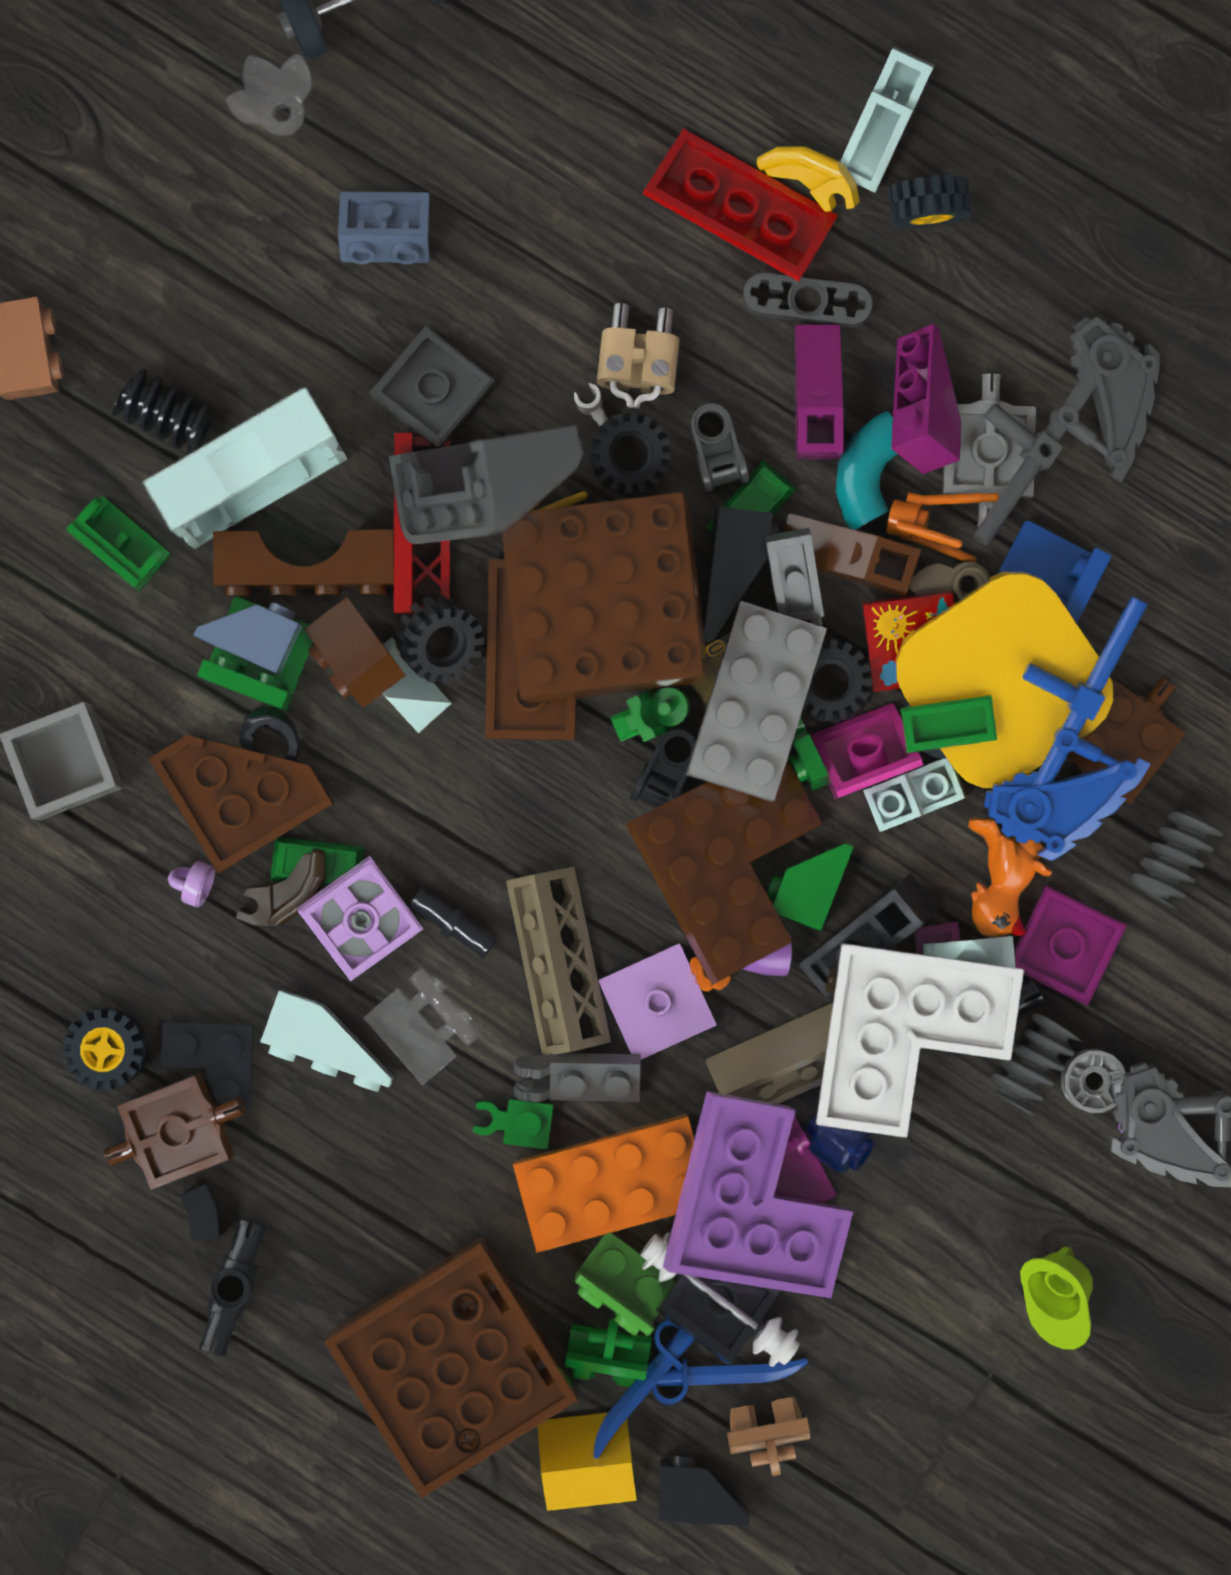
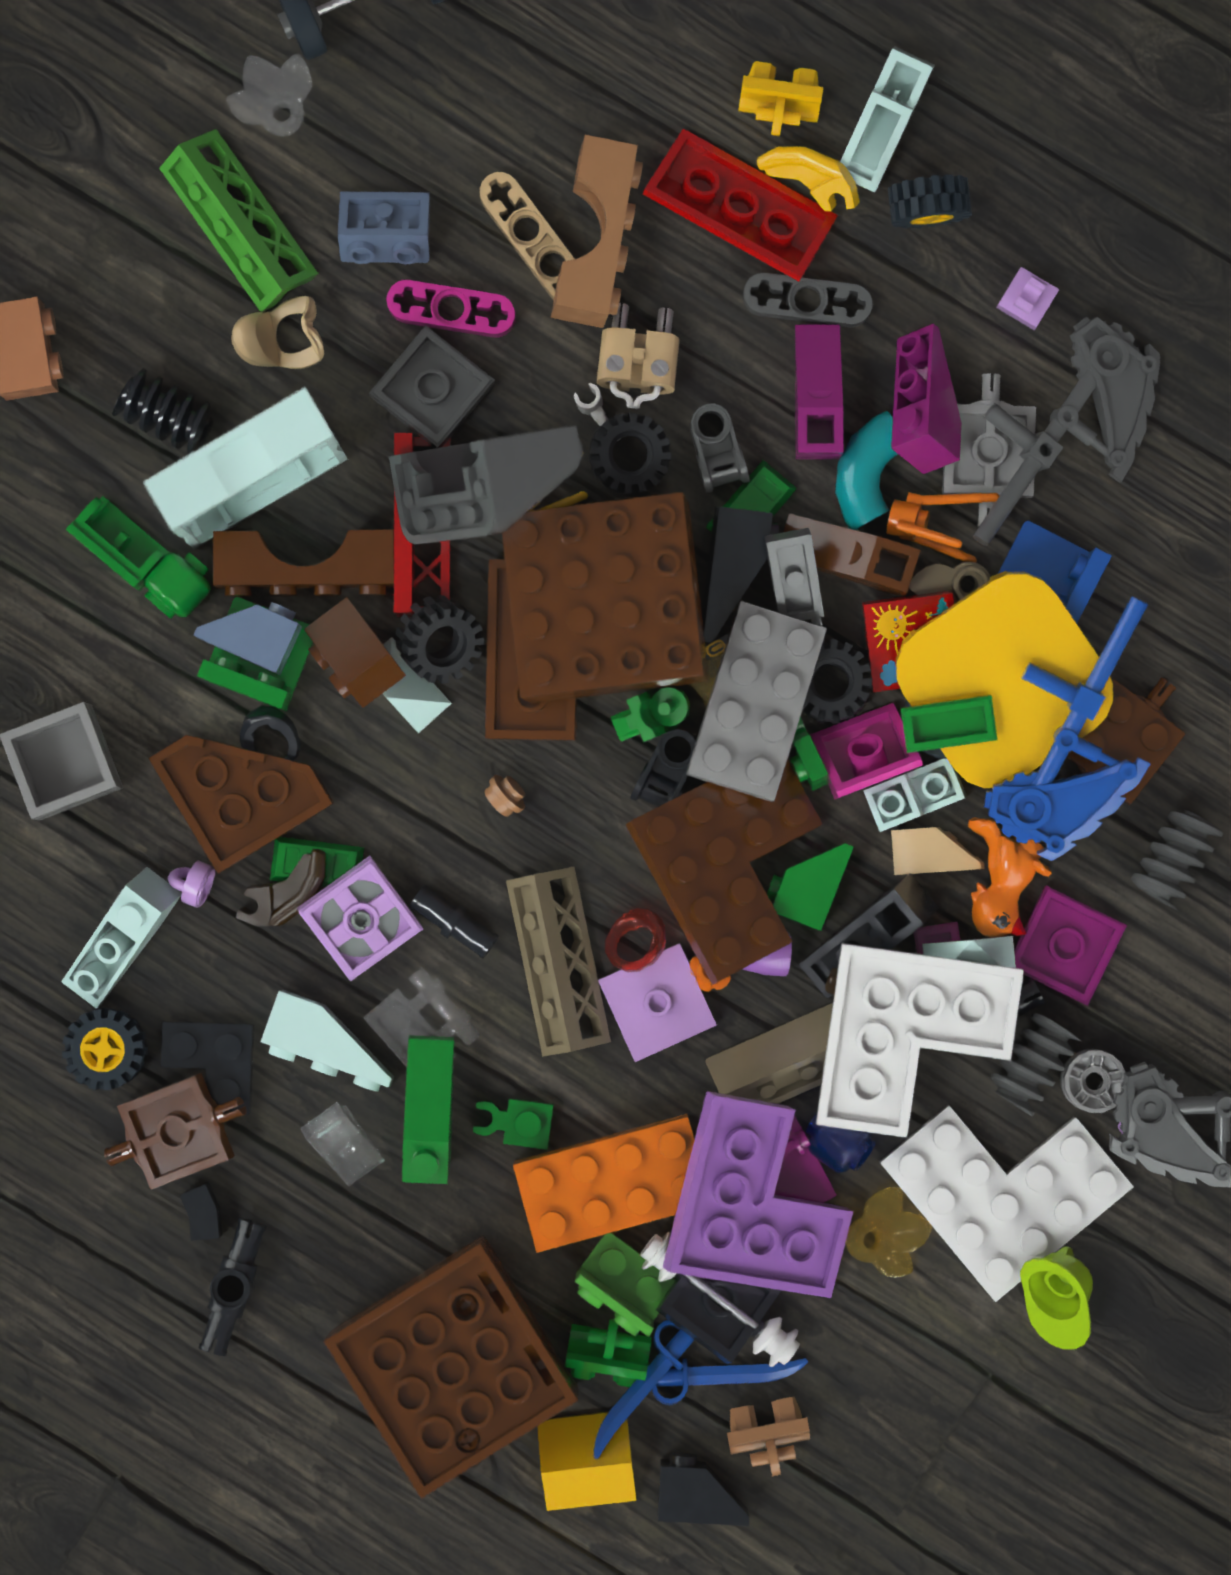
dark grey hinge [514,1053,641,1102] -> none
none -> light aqua slope [61,867,182,1009]
none -> green head [144,552,211,619]
none -> bright green fence [159,129,318,312]
none -> tan piece [231,296,324,369]
none -> clear slope [300,1102,385,1187]
none -> dark pink beam [386,280,516,338]
none -> green slope [402,1035,454,1184]
none -> tan beam [480,172,574,301]
none -> medium nougat plate [484,775,525,817]
none -> medium nougat arch [551,135,643,328]
none -> clear red piece [605,908,666,972]
none -> yellow hips [738,61,823,136]
none -> clear yellow plate [846,1187,932,1278]
none -> white plate [879,1105,1134,1302]
none -> tan slope [891,827,984,875]
none -> lavender tile [996,267,1059,330]

